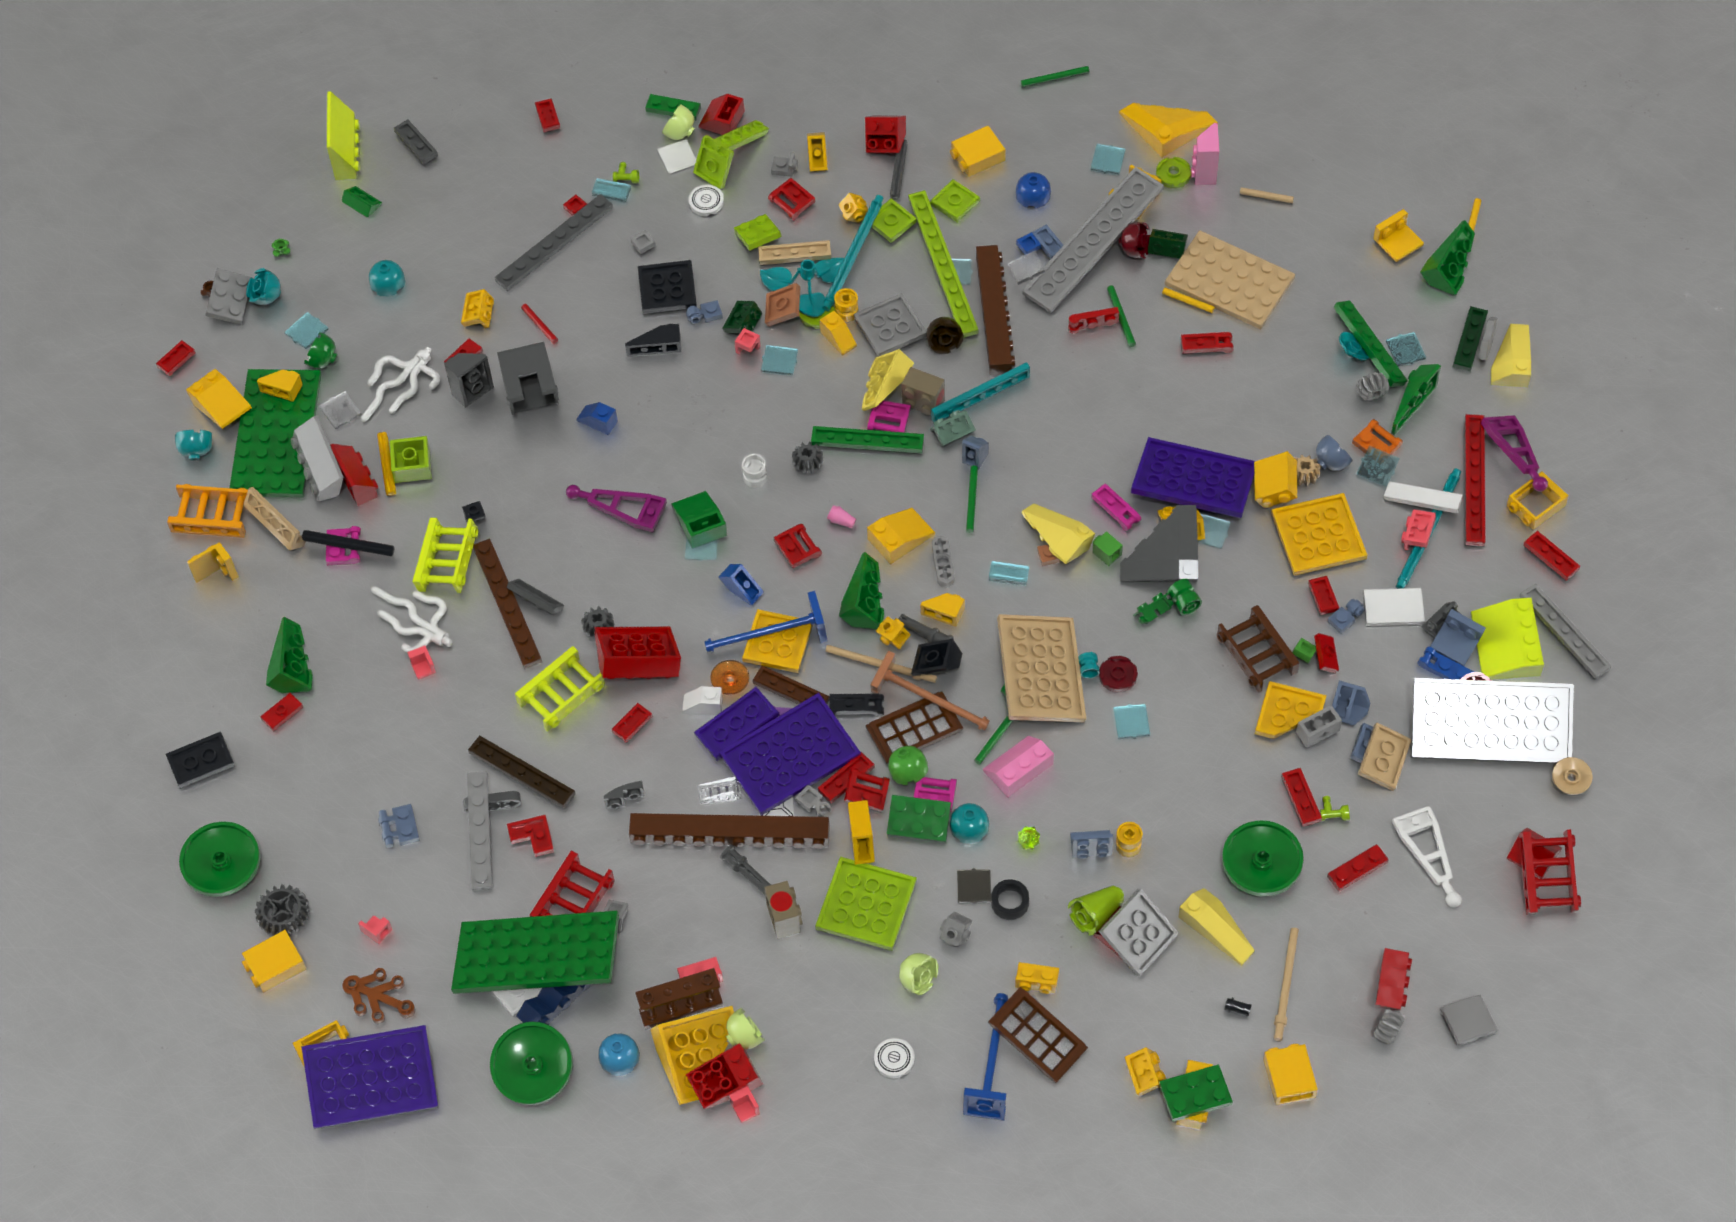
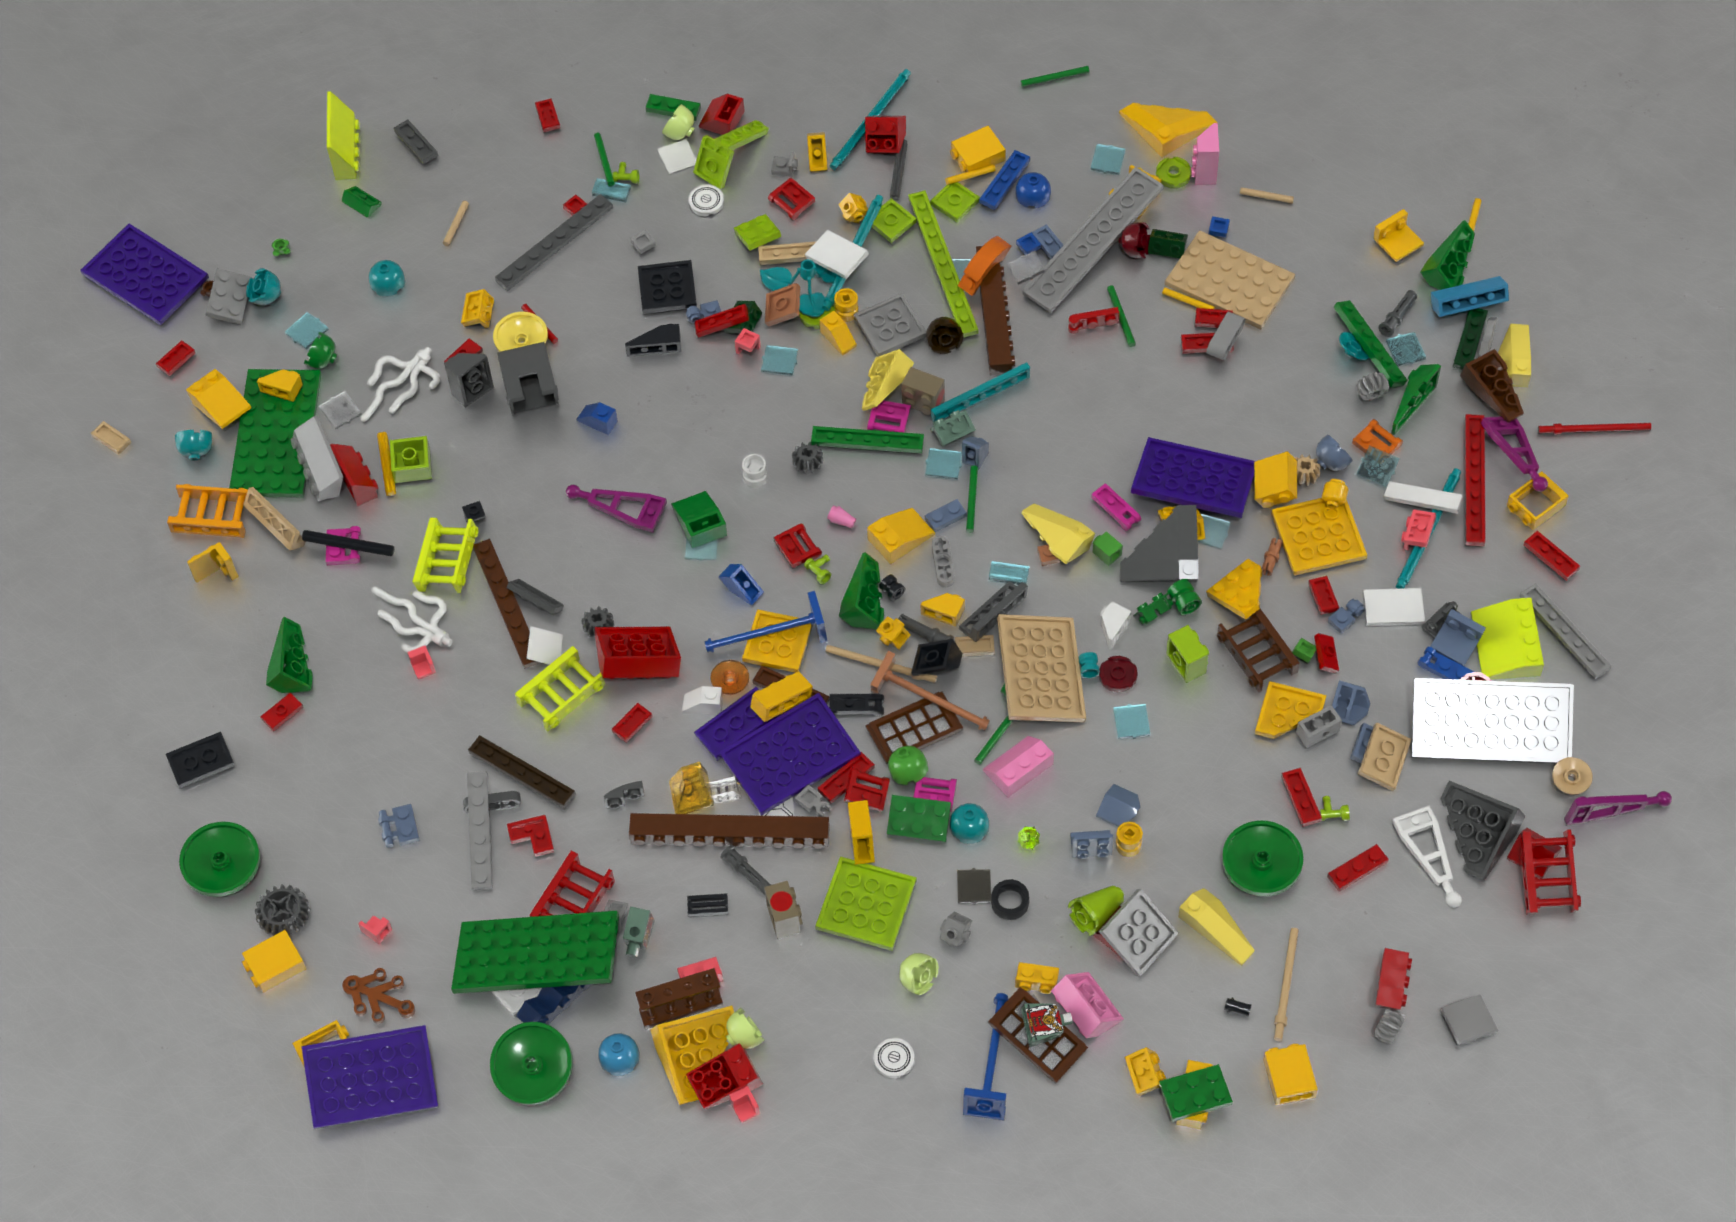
none -> dark purple plate [80,223,209,325]
none -> tan tile [91,421,131,455]
none -> tan bar [443,200,469,246]
none -> light yellow dish [493,312,548,352]
none -> white sticker [527,626,563,665]
none -> green bar [594,133,615,186]
none -> sand green torso [623,906,655,958]
none -> clear yellow slope [669,761,714,814]
none -> black tile [687,893,728,917]
none -> red tile [695,304,749,338]
none -> yellow brick [750,671,813,722]
none -> lime piece [804,554,831,584]
none -> white tile [805,230,869,279]
none -> teal piece [830,69,911,170]
none -> black wheel [879,574,906,601]
none -> clear light blue piece [925,448,962,480]
none -> sand blue plate [925,499,967,532]
none -> yellow bar [945,165,996,185]
none -> tan tile [955,635,995,657]
none -> orange arch [958,236,1012,296]
none -> dark grey fence [959,581,1028,642]
none -> blue plate [979,150,1030,210]
none -> torso [1021,1003,1072,1047]
none -> bright pink slope [1051,972,1124,1038]
none -> sand blue slope [1096,784,1140,827]
none -> white slope [1100,601,1131,649]
none -> lime brick [1166,625,1209,683]
none -> red plate [1195,308,1233,328]
none -> light grey beam [1206,311,1246,360]
none -> yellow plate [1206,559,1262,620]
none -> blue plate [1209,216,1230,238]
none -> nougat pin [1261,538,1283,576]
none -> yellow head [1322,479,1349,508]
none -> dark grey pin [1378,290,1417,337]
none -> dark azure brick [1431,276,1509,317]
none -> dark grey slope [1441,781,1525,881]
none -> reddish brown wedge [1460,349,1524,423]
none -> red bar [1538,423,1651,435]
none -> magenta plate [1564,791,1672,826]

